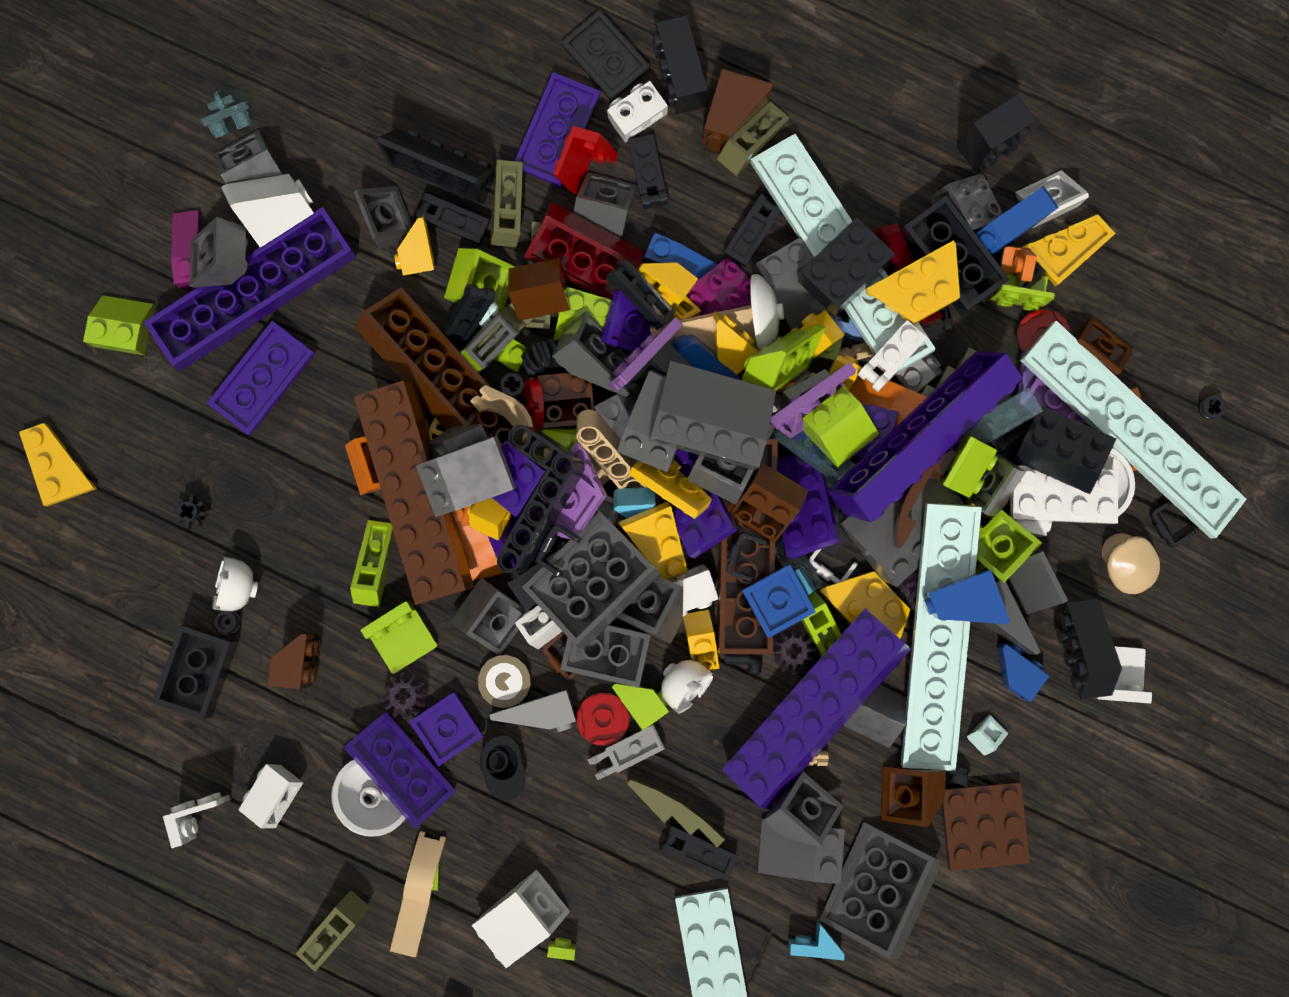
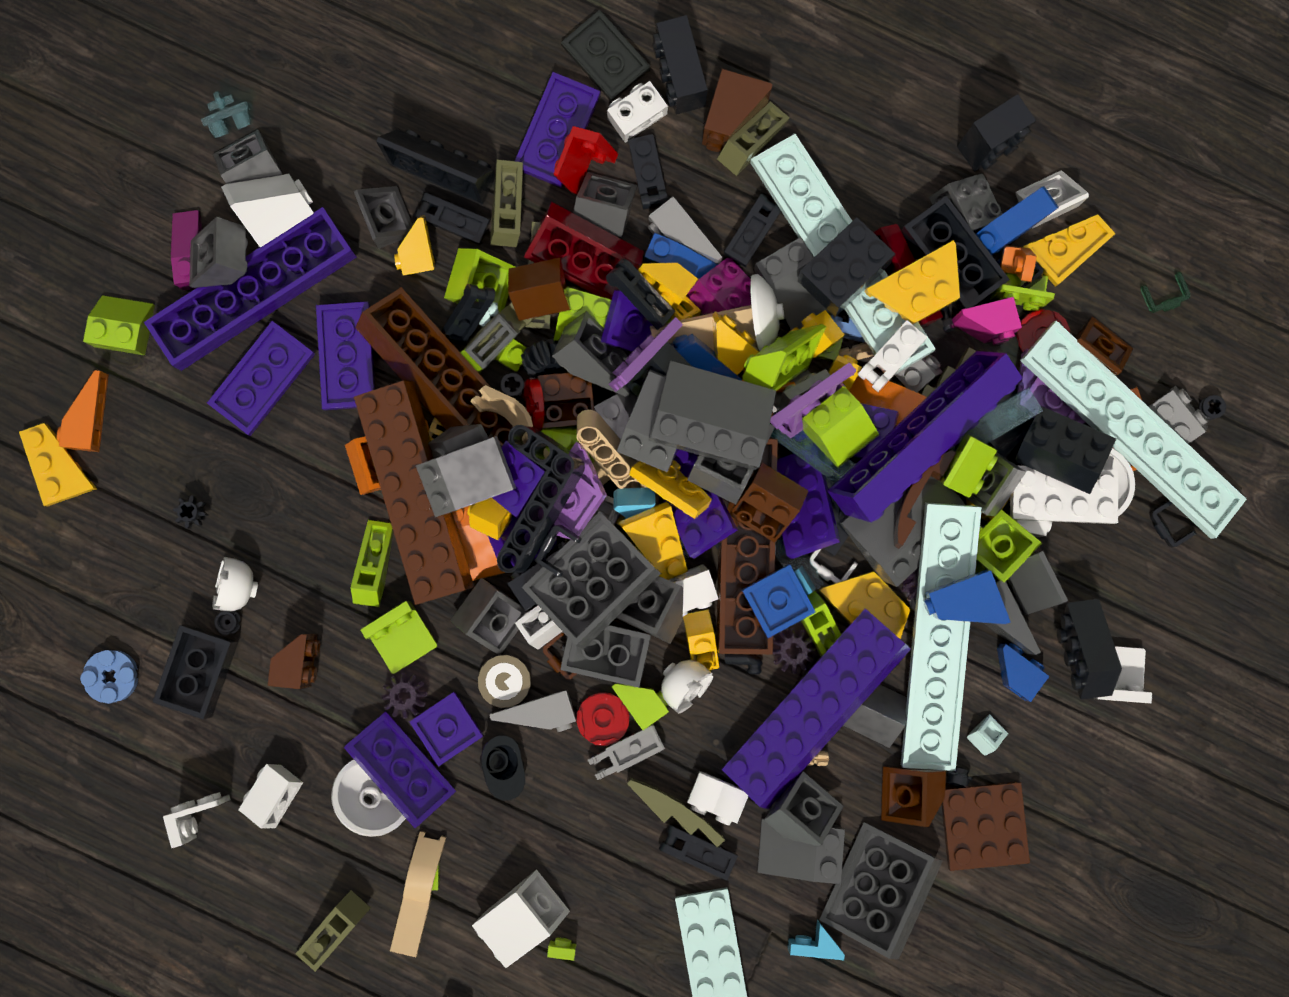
black piece [726,533,769,583] -> none
tan piece [1102,533,1160,594] -> none
none -> orange slope [57,370,109,452]
none -> medium blue plate [80,650,138,704]
none -> dark purple plate [316,302,375,410]
none -> light grey slope [648,197,722,264]
none -> white brick [687,771,748,825]
none -> dark pink slope [952,297,1022,345]
none -> clear green piece [1141,272,1191,313]
none -> light grey bracket [1148,386,1208,444]

